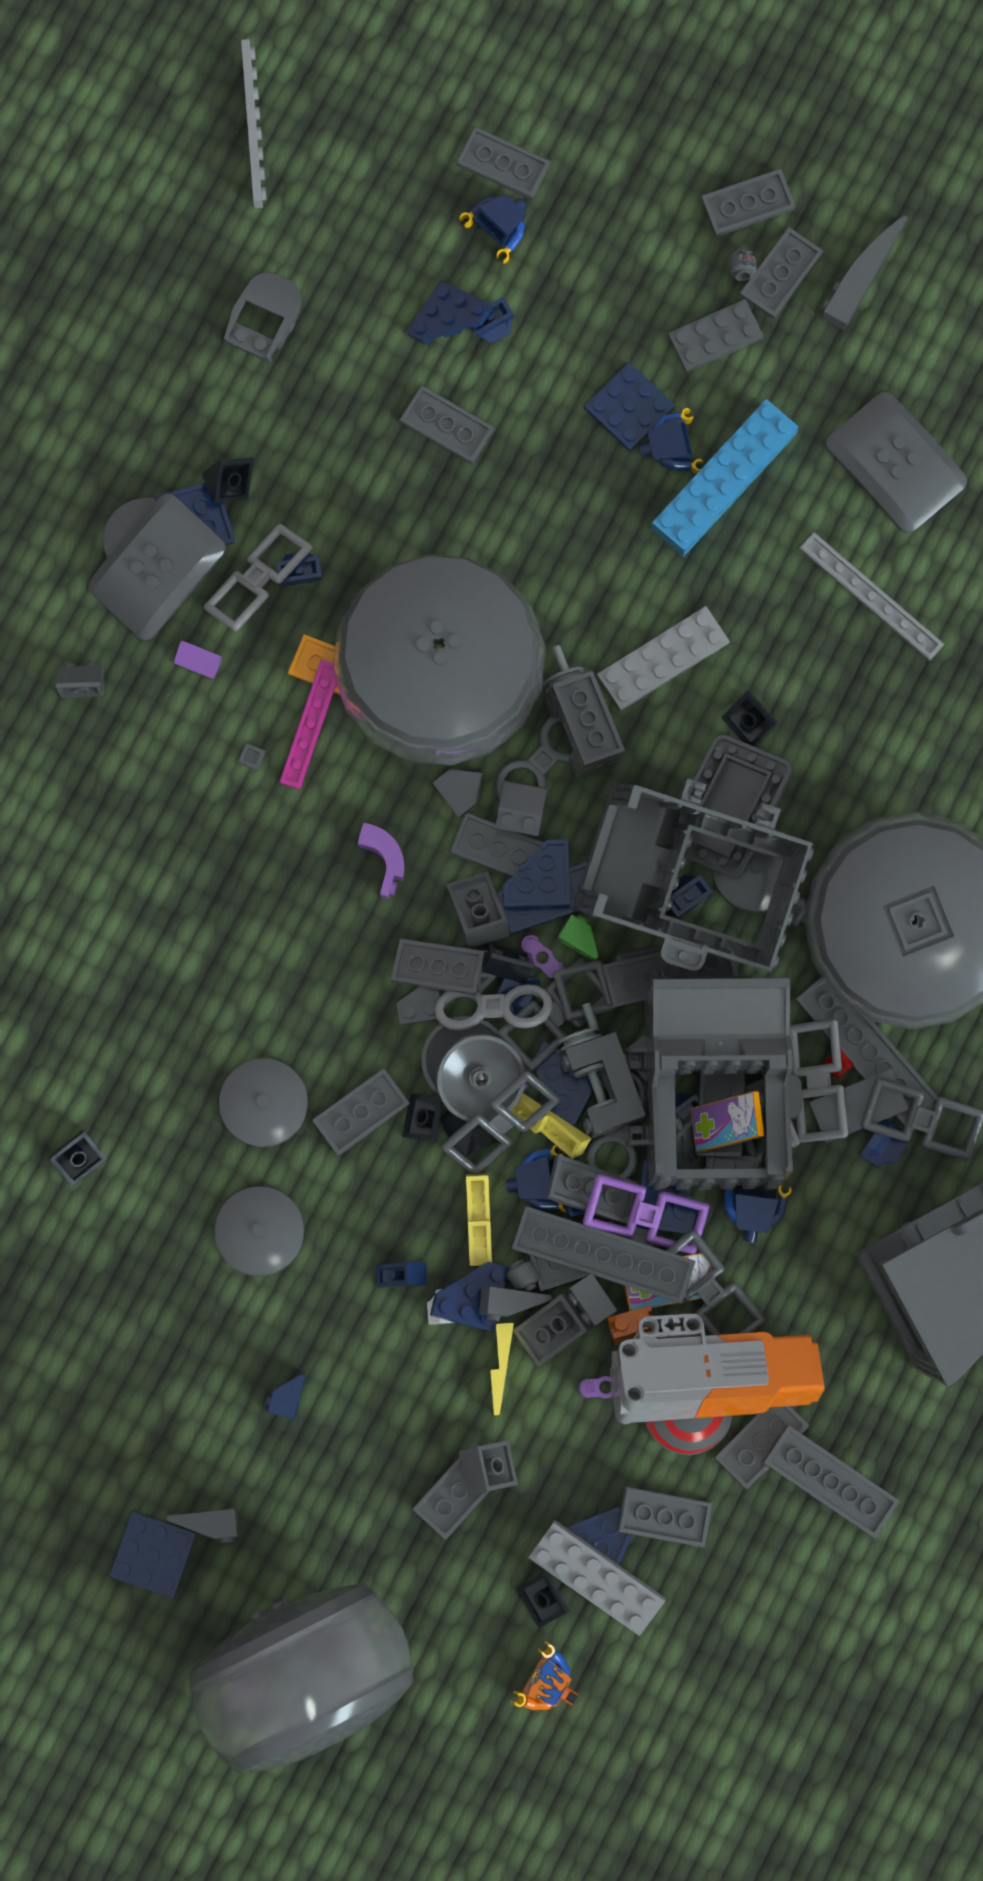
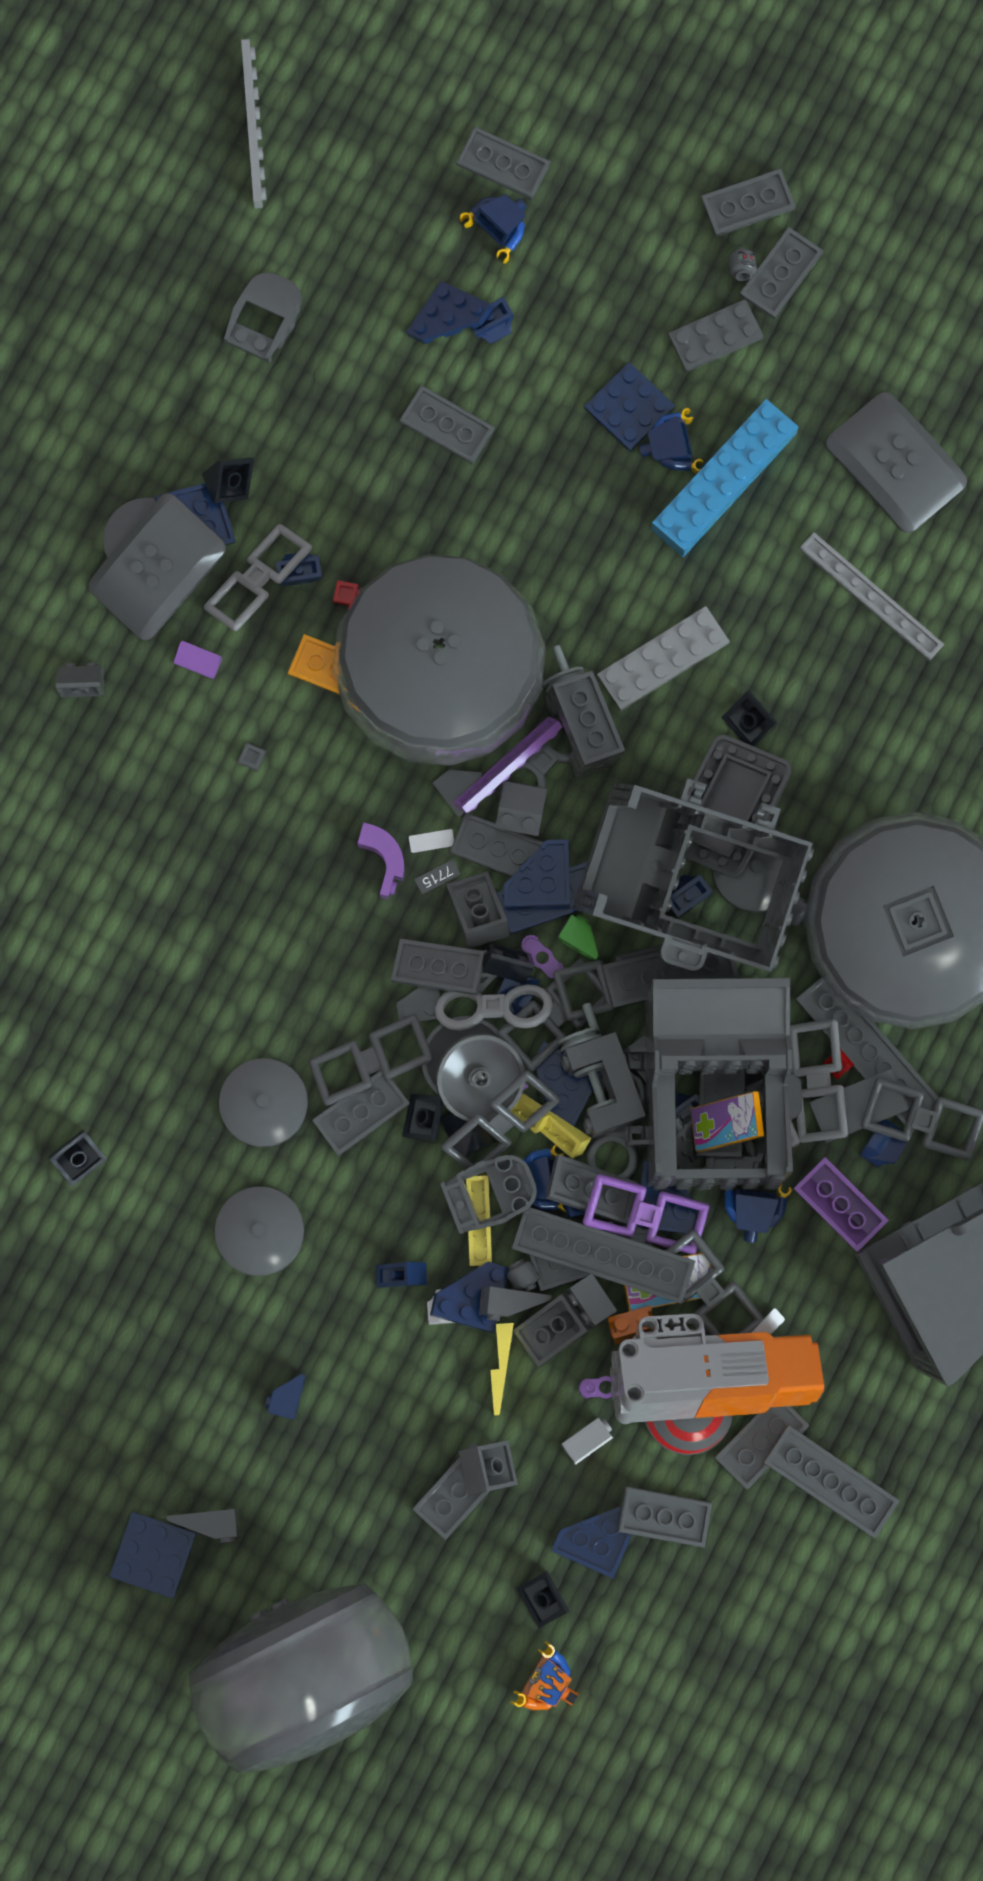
dark pink tile [280,660,342,790] -> none
light grey plate [528,1520,666,1636] -> none
dark grey slope [821,215,908,331] -> none
none -> dark grey bar [309,1014,433,1106]
none -> red tile [333,580,359,606]
none -> white sticker [409,829,454,853]
none -> dark grey sticker [414,859,461,894]
none -> dark grey slope [440,1155,537,1234]
none -> medium lavender plate [453,716,562,813]
none -> light grey piece [561,1417,613,1465]
none -> white sticker [751,1309,785,1334]
none -> medium lavender slope [794,1157,889,1252]

